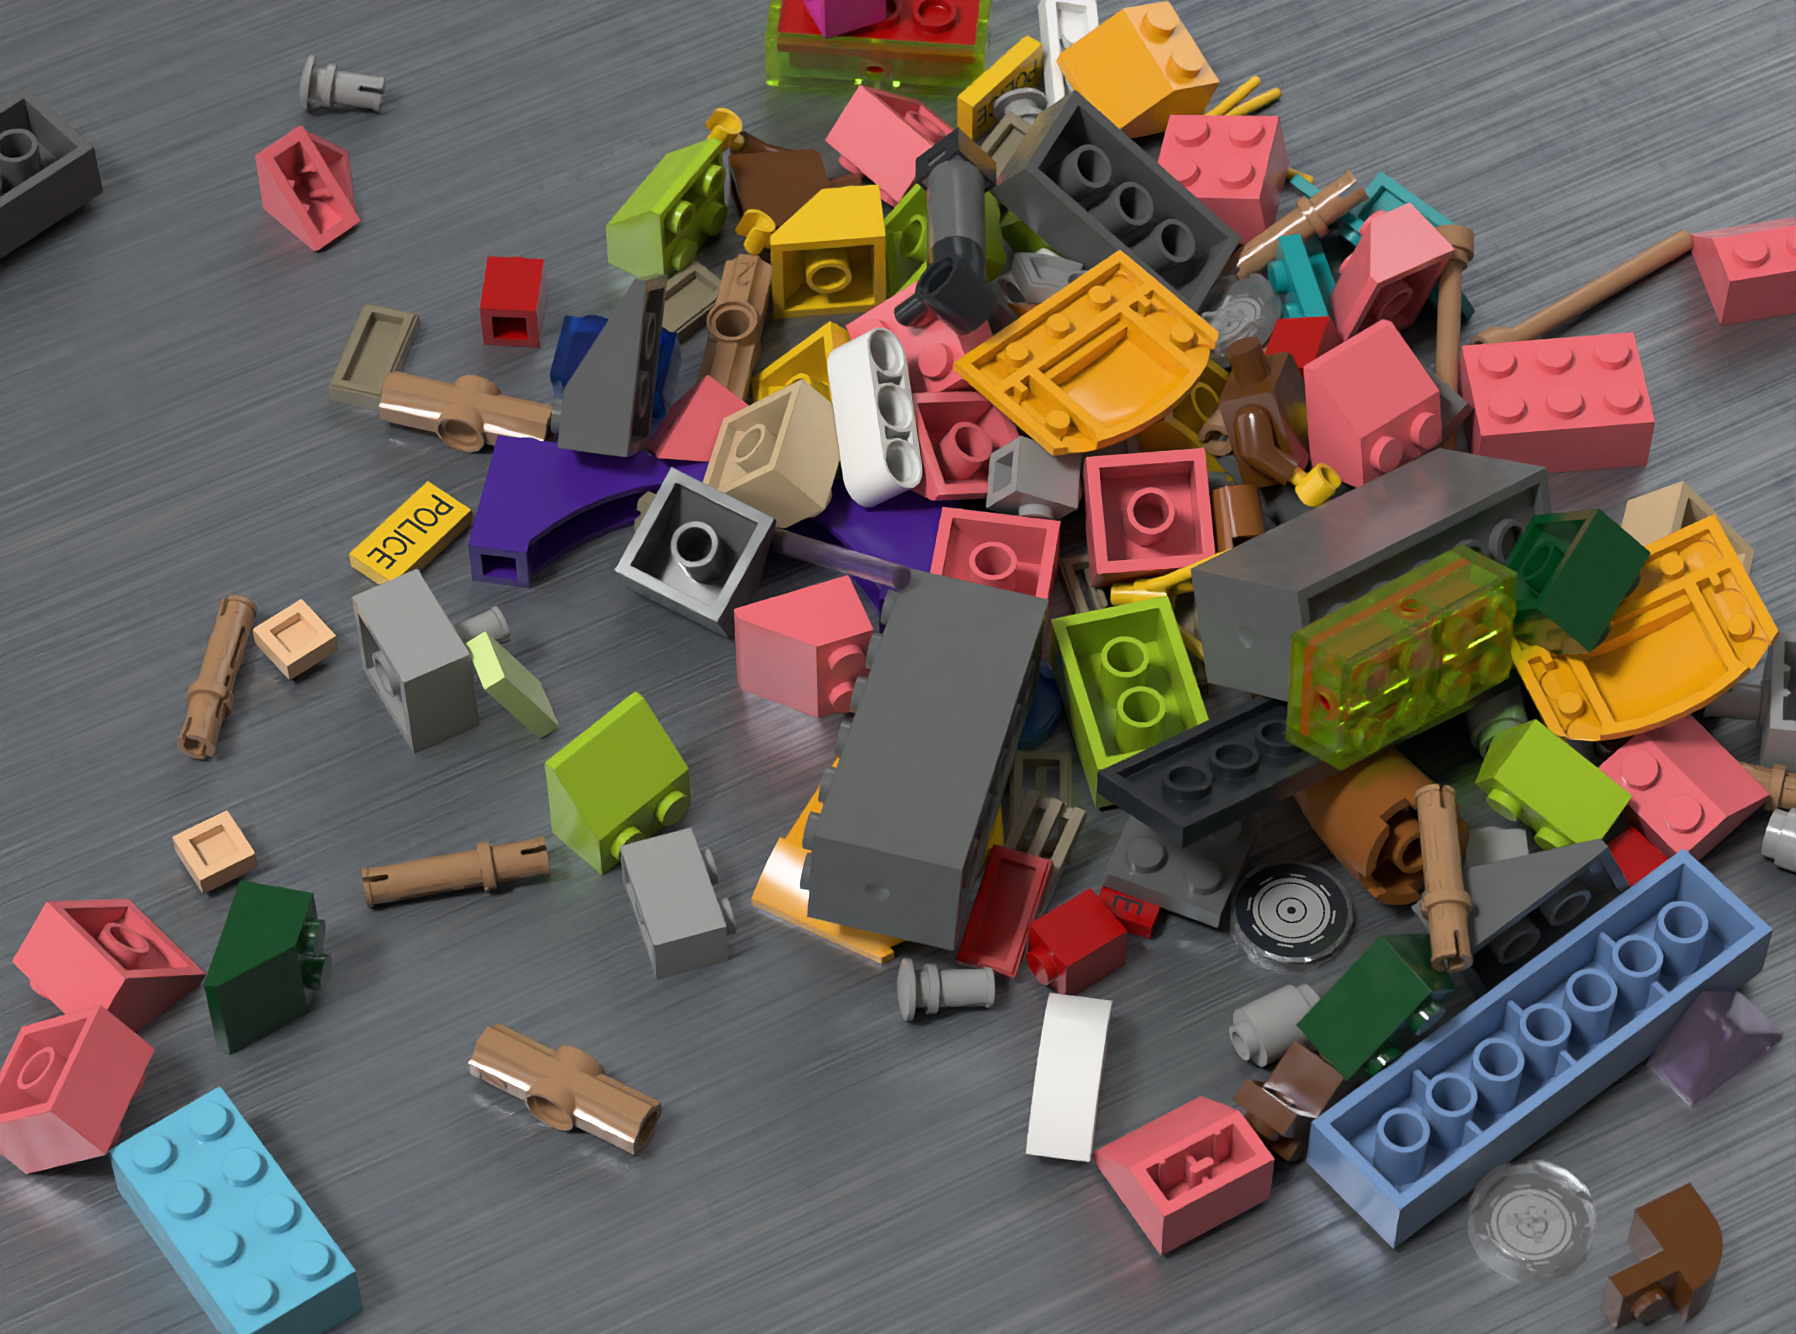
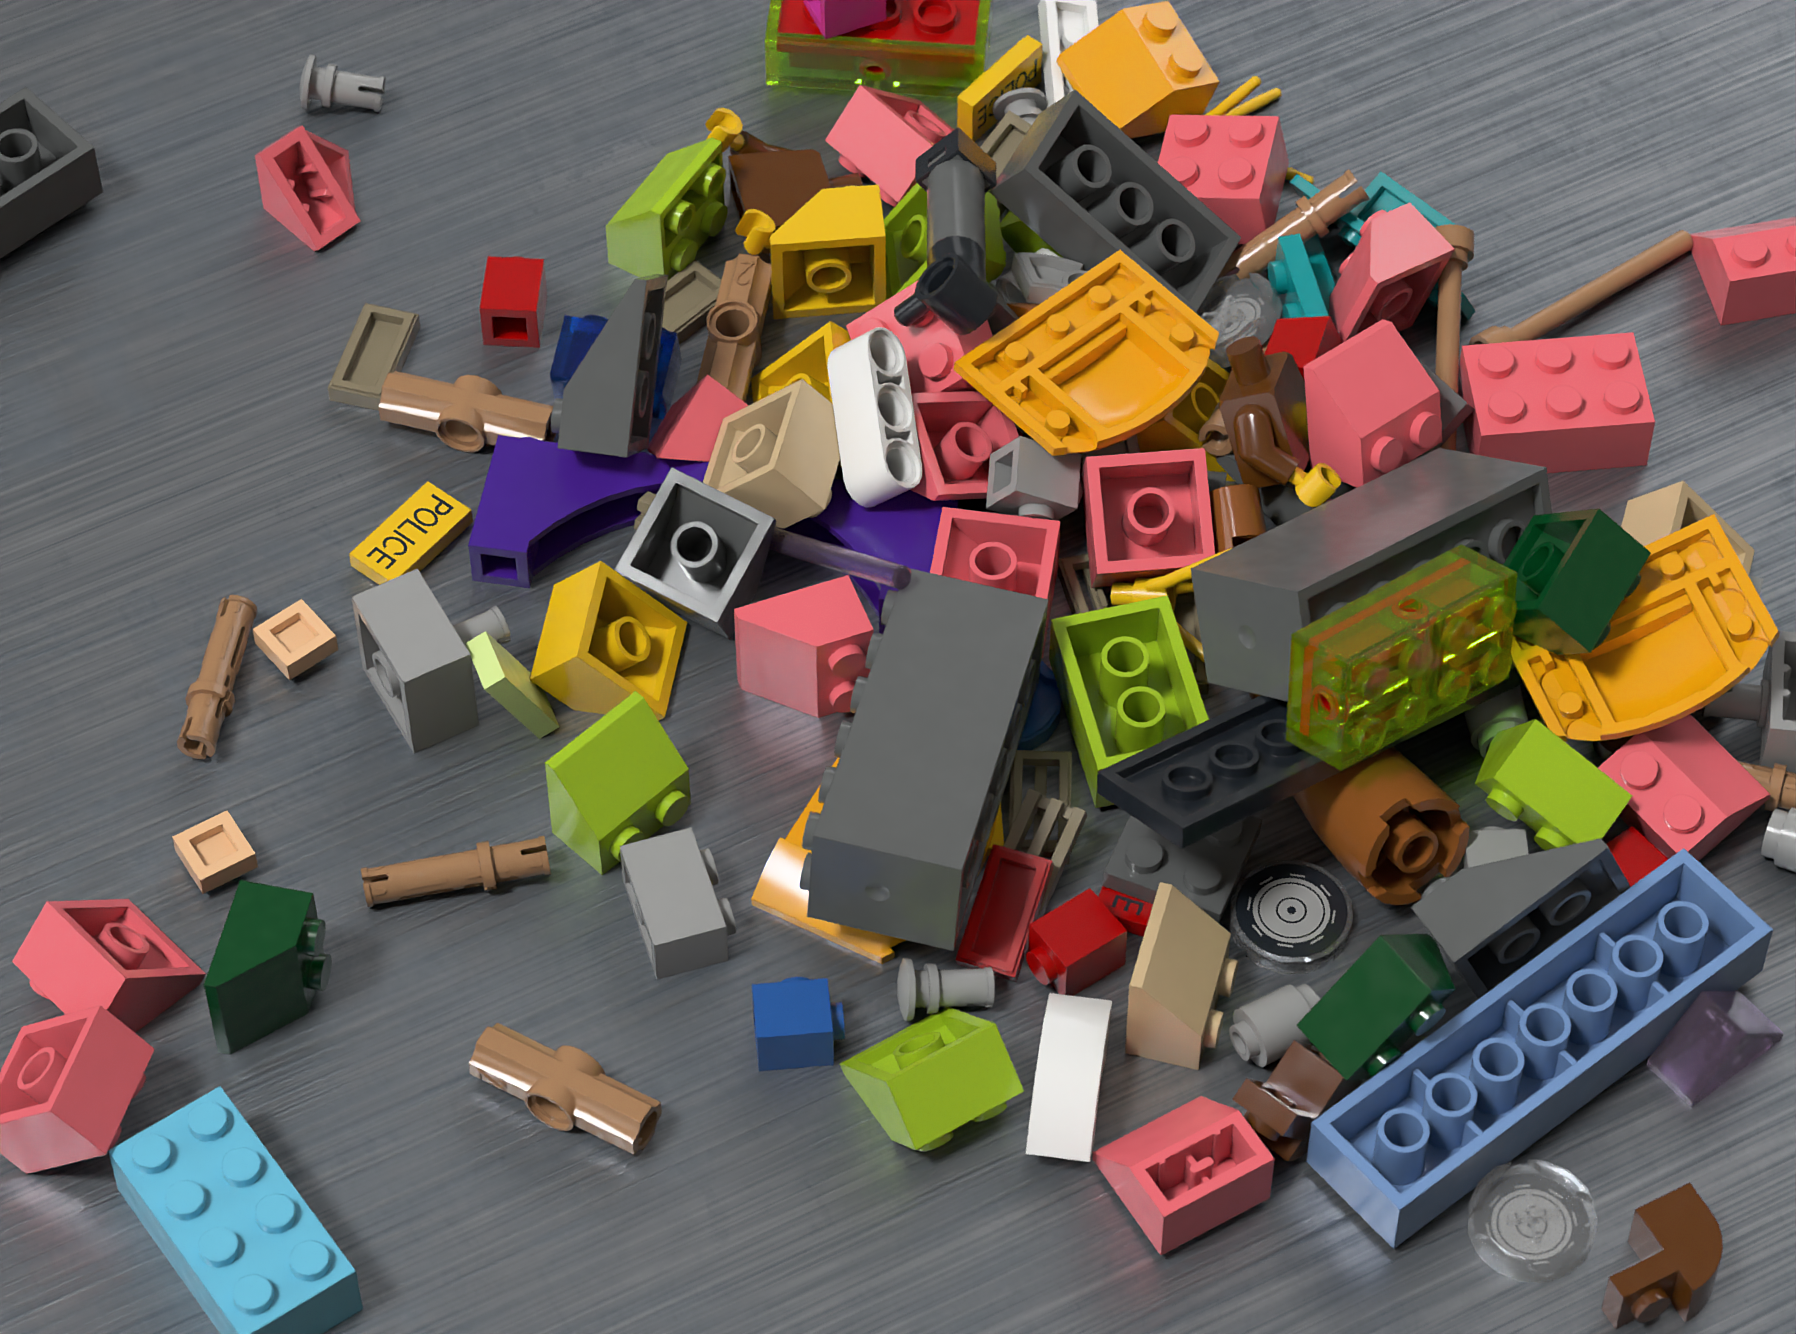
medium nougat pin [1414,784,1473,973] -> none
none -> yellow slope [530,561,687,721]
none -> blue brick [752,977,845,1071]
none -> lime slope [840,1007,1024,1151]
none -> tan slope [1125,882,1239,1070]

